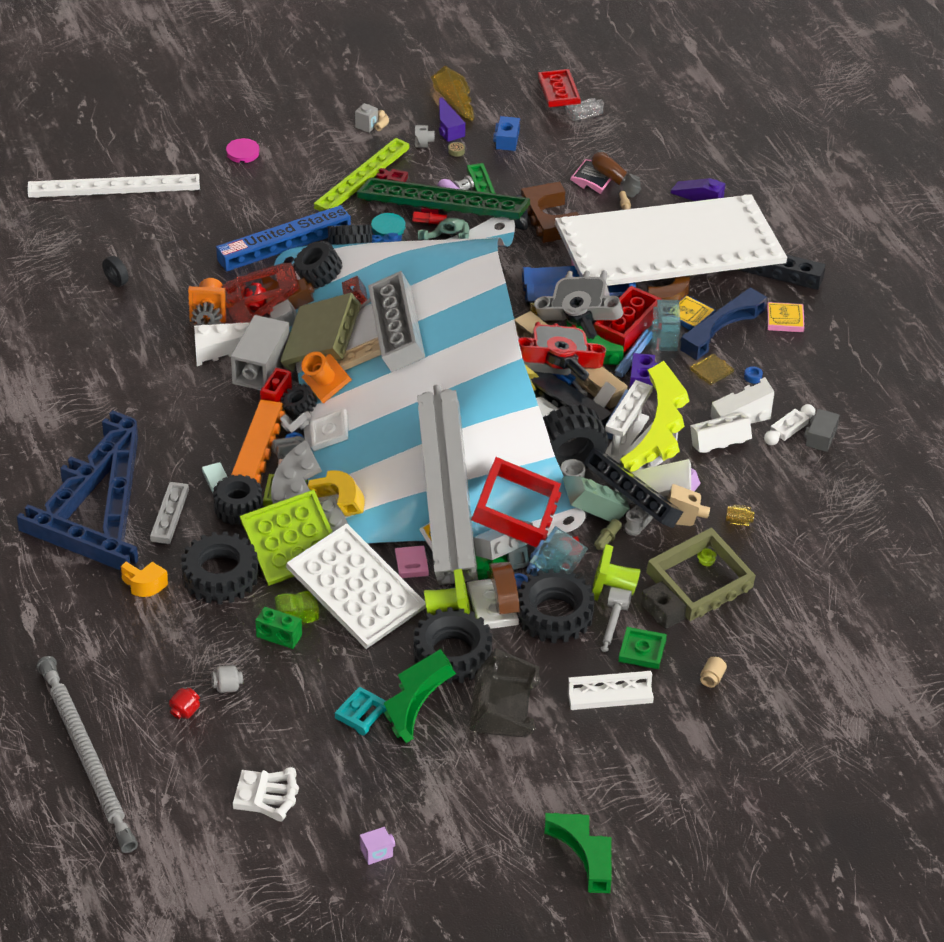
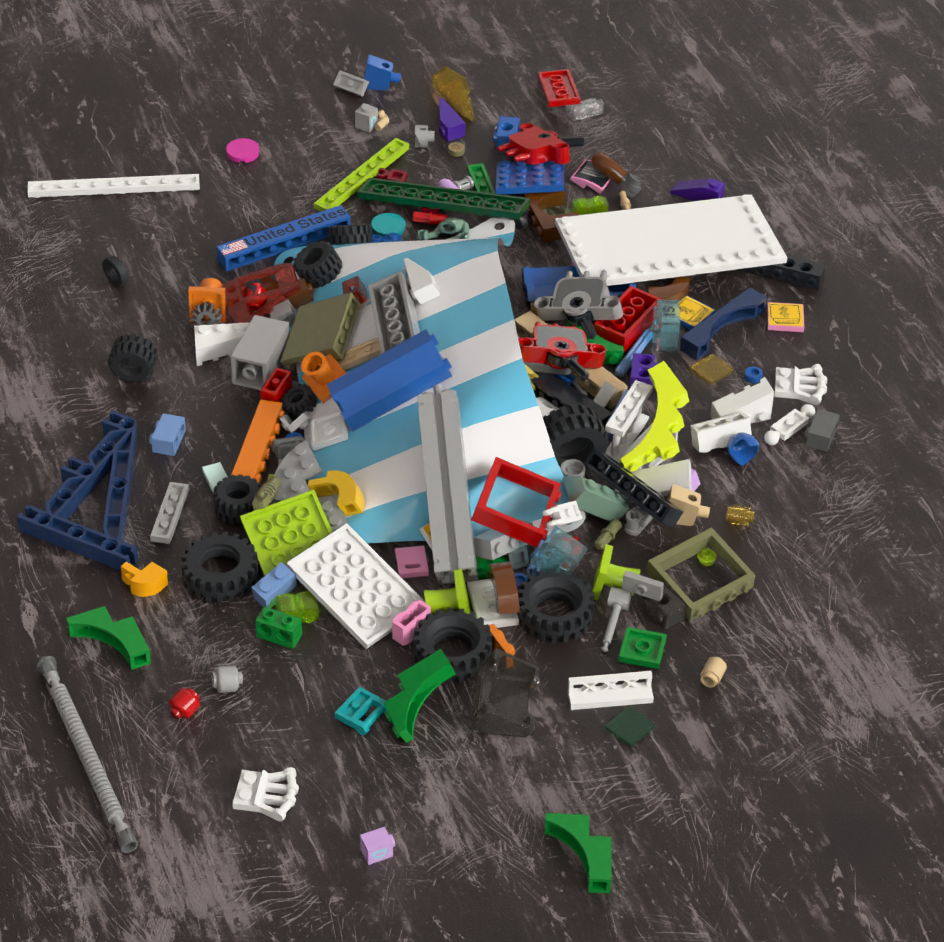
none -> green arch [66,606,151,670]
none -> black tyre [108,334,158,383]
none -> medium blue brick [149,413,186,456]
none -> olive hinge [252,477,281,510]
none -> medium blue brick [252,562,297,608]
none -> blue panel [327,329,452,432]
none -> light grey plate [333,70,369,97]
none -> blue torso [364,55,401,90]
none -> bright pink brick [392,600,431,646]
none -> white slope [403,258,440,305]
none -> orange plate [489,623,515,667]
none -> blue plate [496,161,564,195]
none -> red piece [497,123,584,165]
none -> white hinge [542,501,582,528]
none -> clear neon green brick [572,196,608,215]
none -> clear green piece [605,706,656,747]
none -> light grey plate [622,571,664,601]
none -> blue hair [727,432,760,466]
none -> white plate [774,364,827,405]

